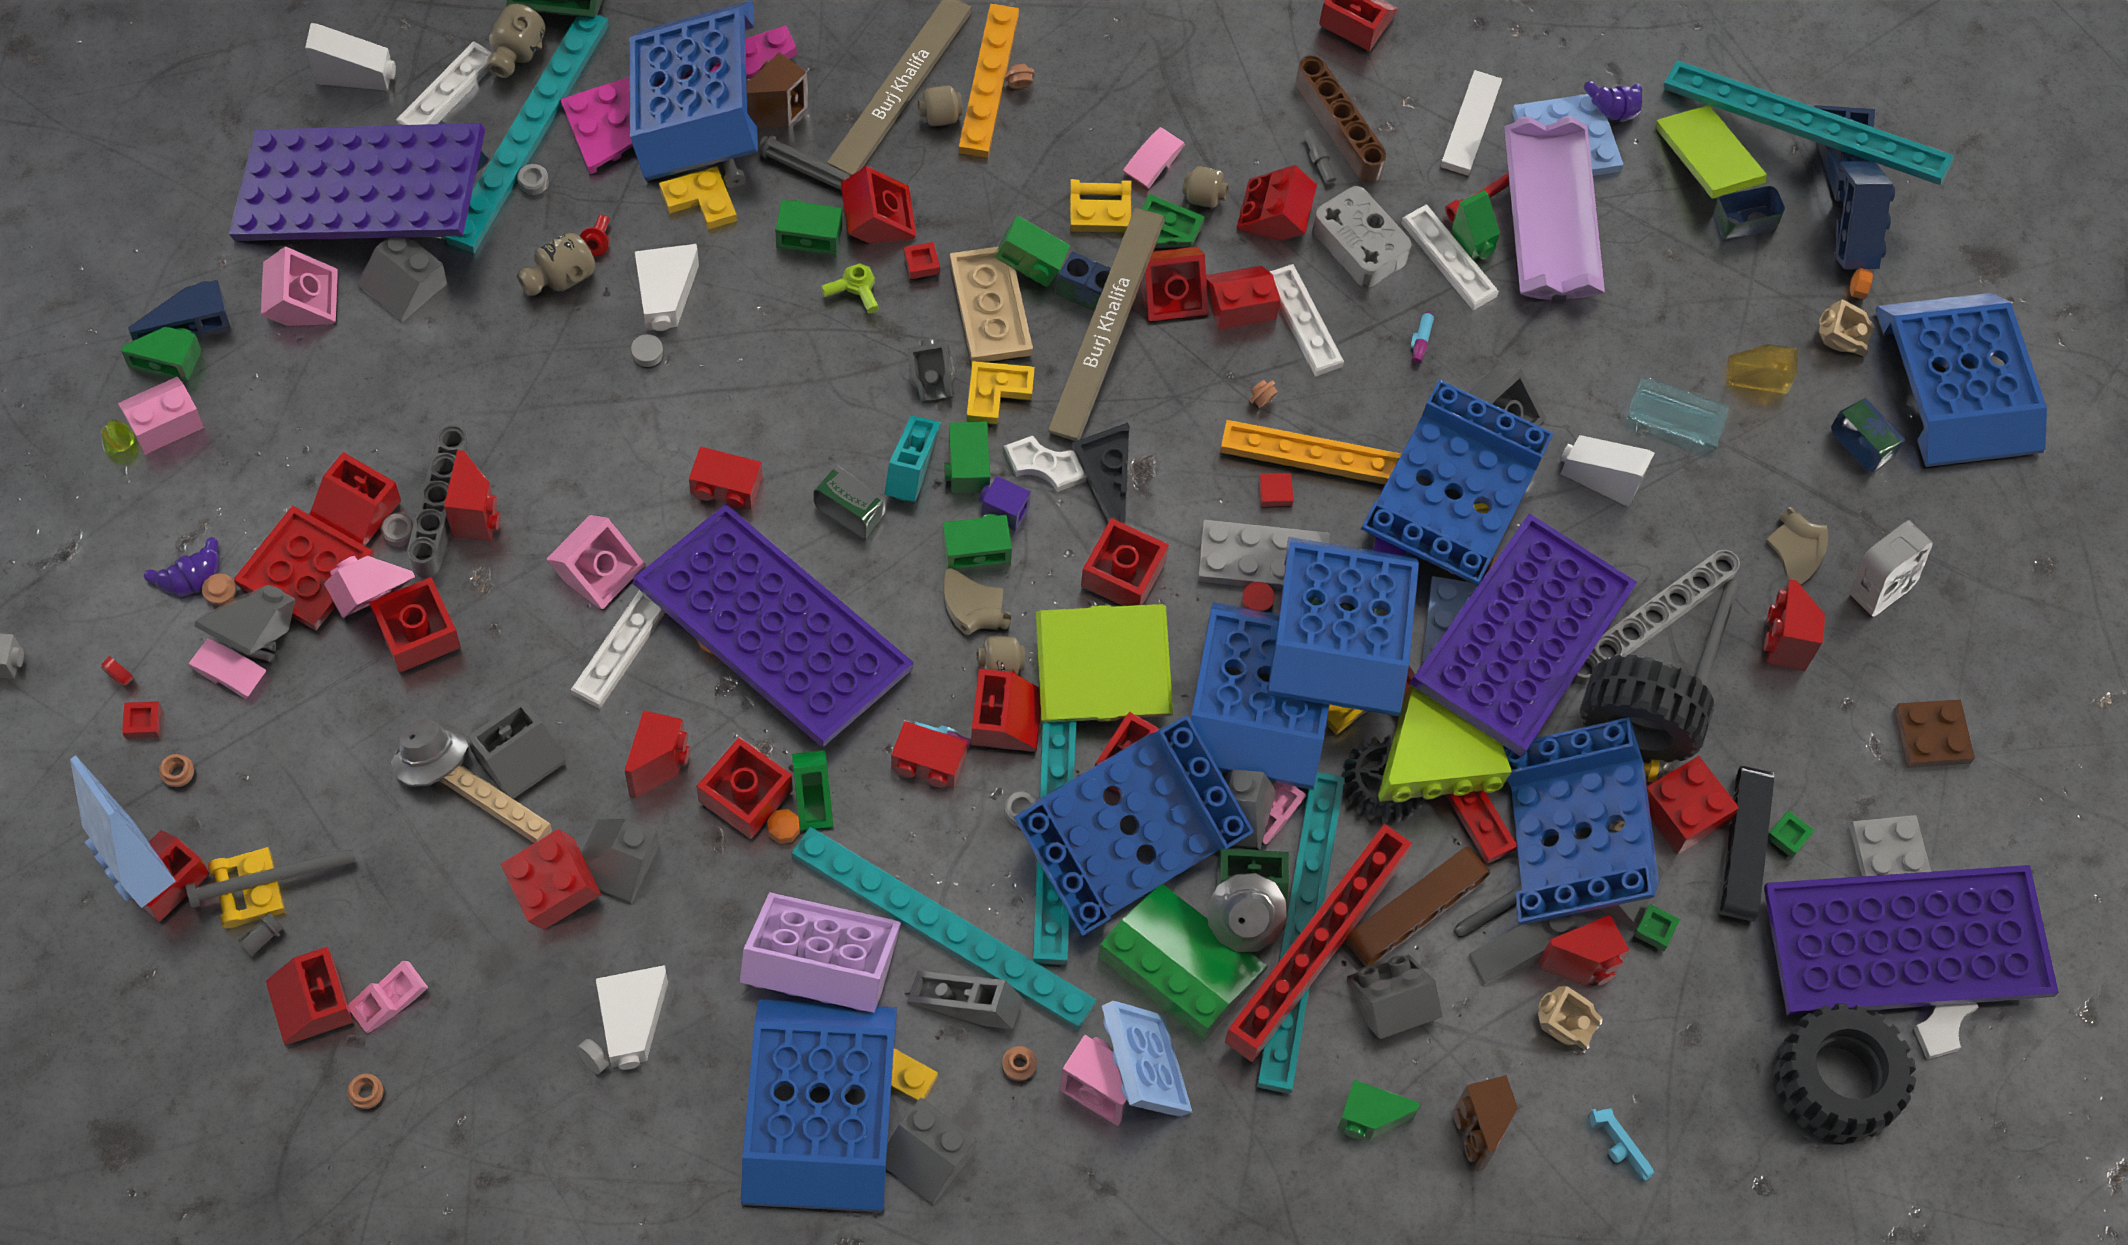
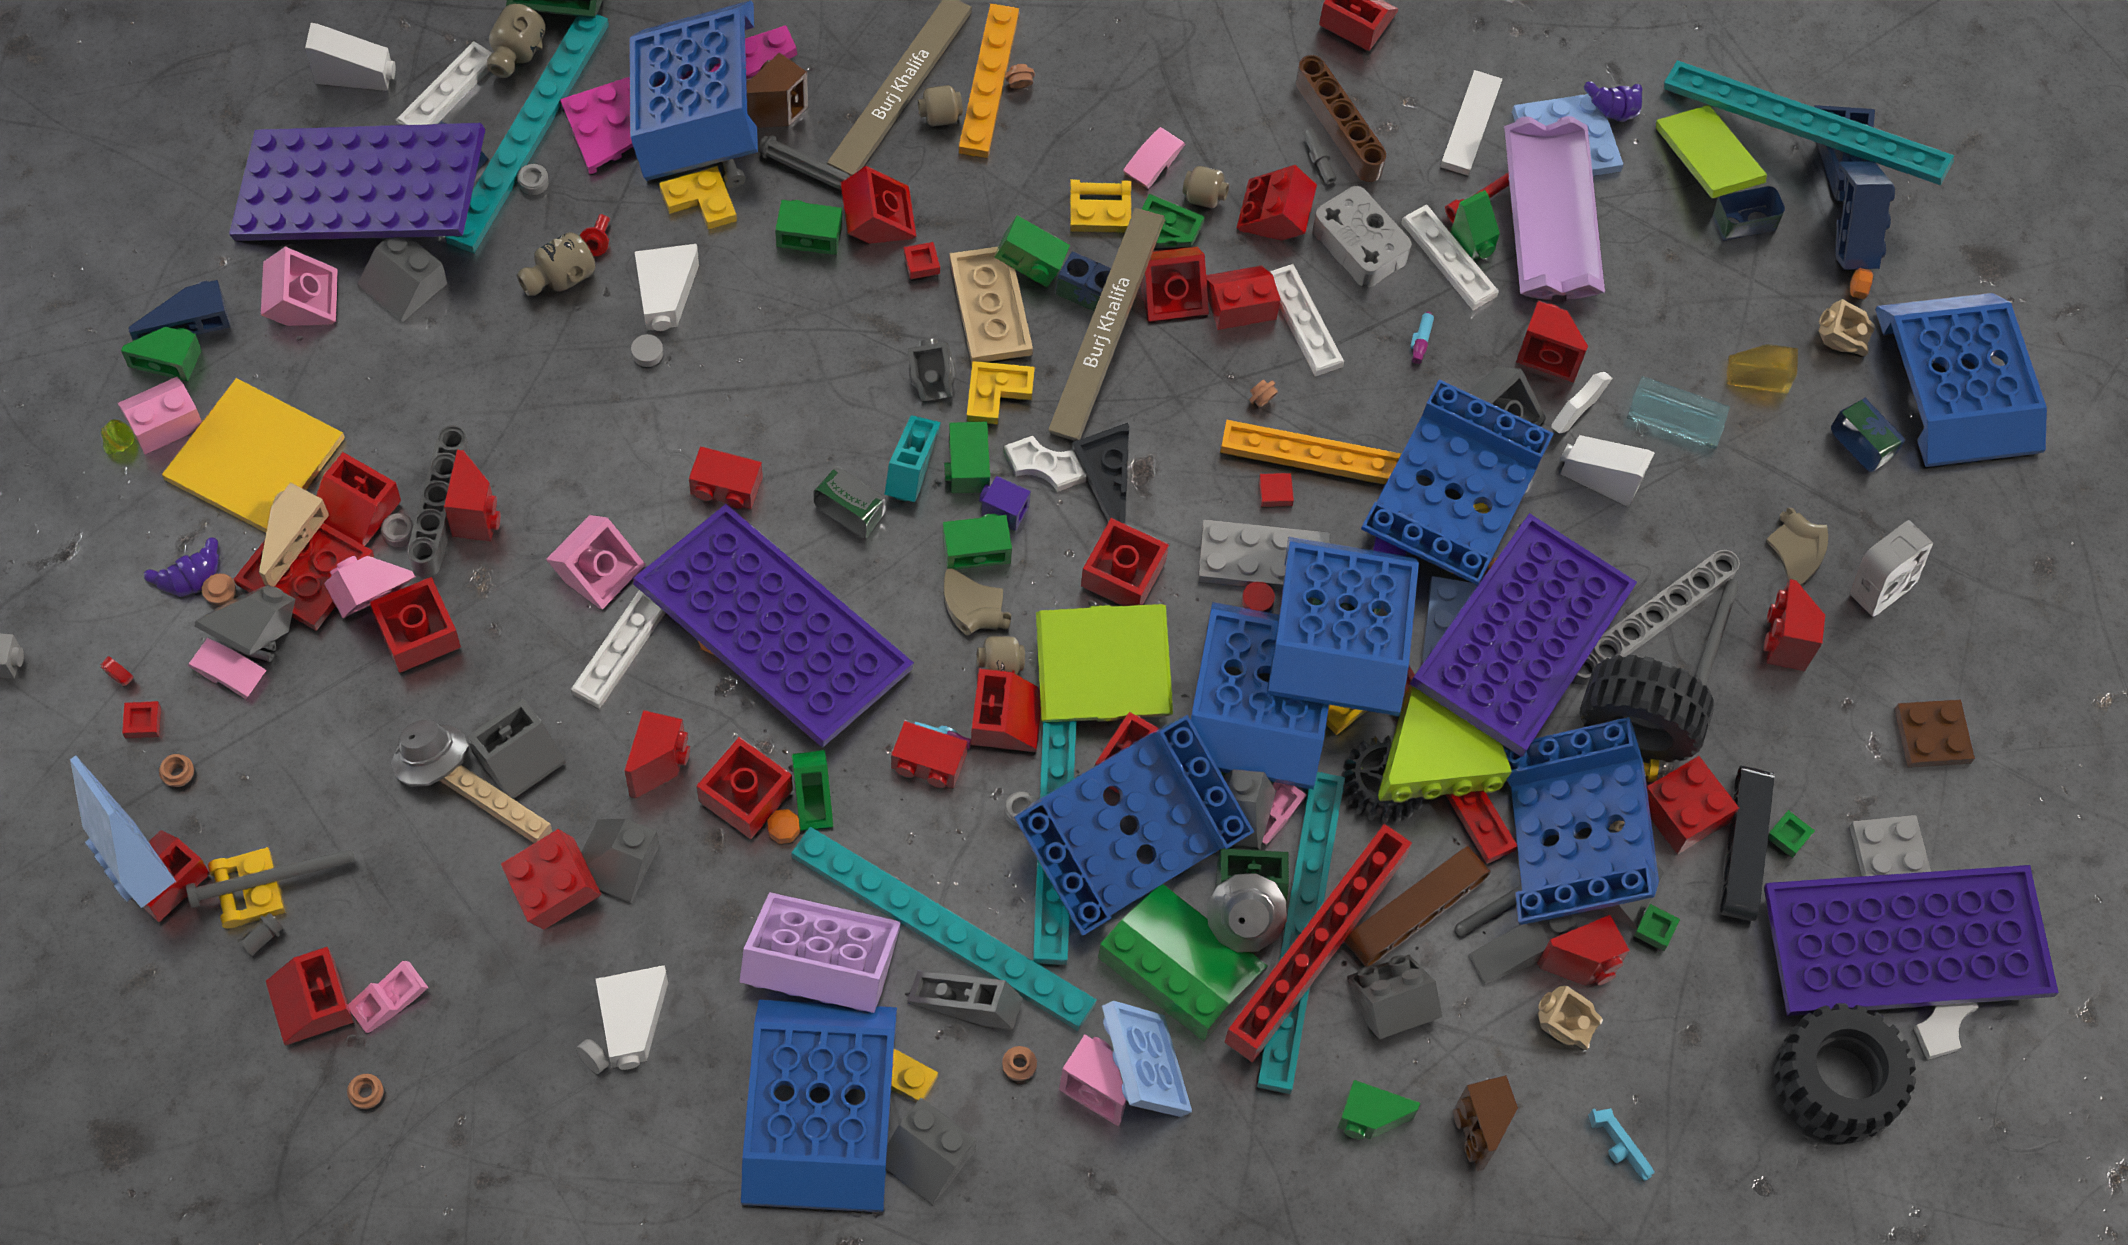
lime piece [820,263,879,313] -> none
none -> yellow tile [162,378,345,533]
none -> tan slope [259,482,329,587]
none -> red slope [1516,301,1588,383]
none -> white tile [1551,372,1613,433]

